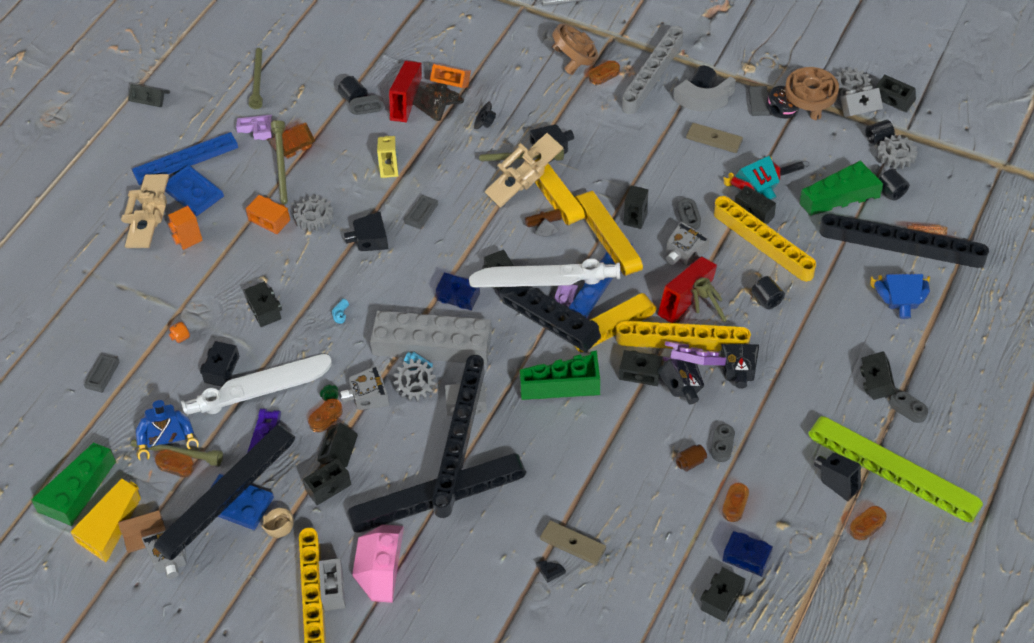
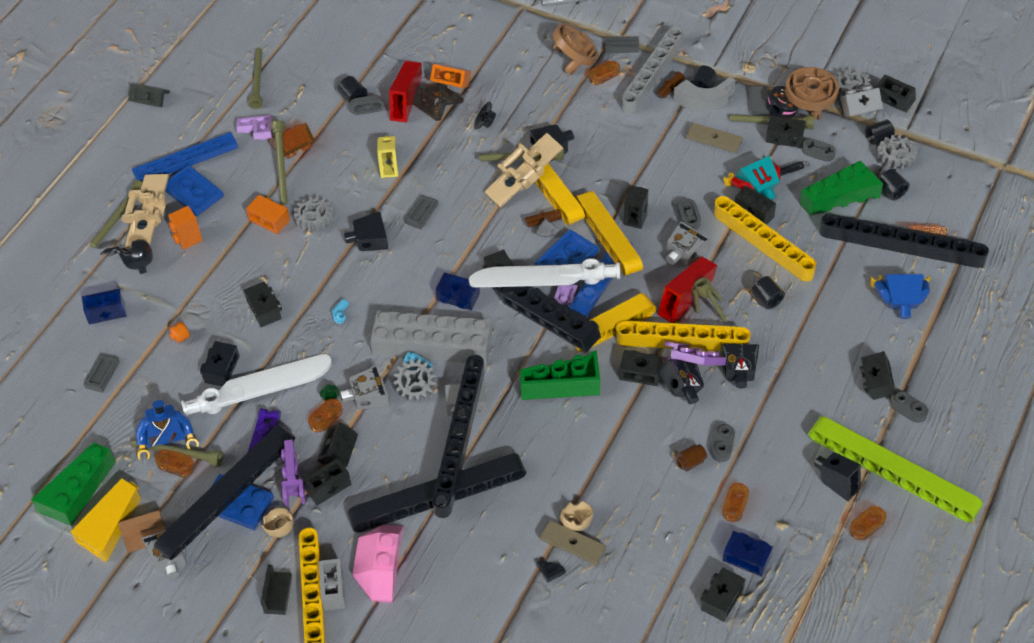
none -> clear blue brick [82,288,127,325]
none -> olive piece [90,180,143,248]
none -> black hair [100,239,153,274]
none -> pearl dark grey panel [261,564,292,615]
none -> medium lavender plate [281,440,306,506]
none -> blue plate [535,229,599,266]
none -> tan hair [560,501,594,531]
none -> dark grey tile [605,36,639,53]
none -> reddish brown axle [657,71,684,99]
none -> olive piece [729,114,814,130]
none -> pearl dark grey brick [766,115,806,148]
none -> dark grey beam [802,139,836,162]

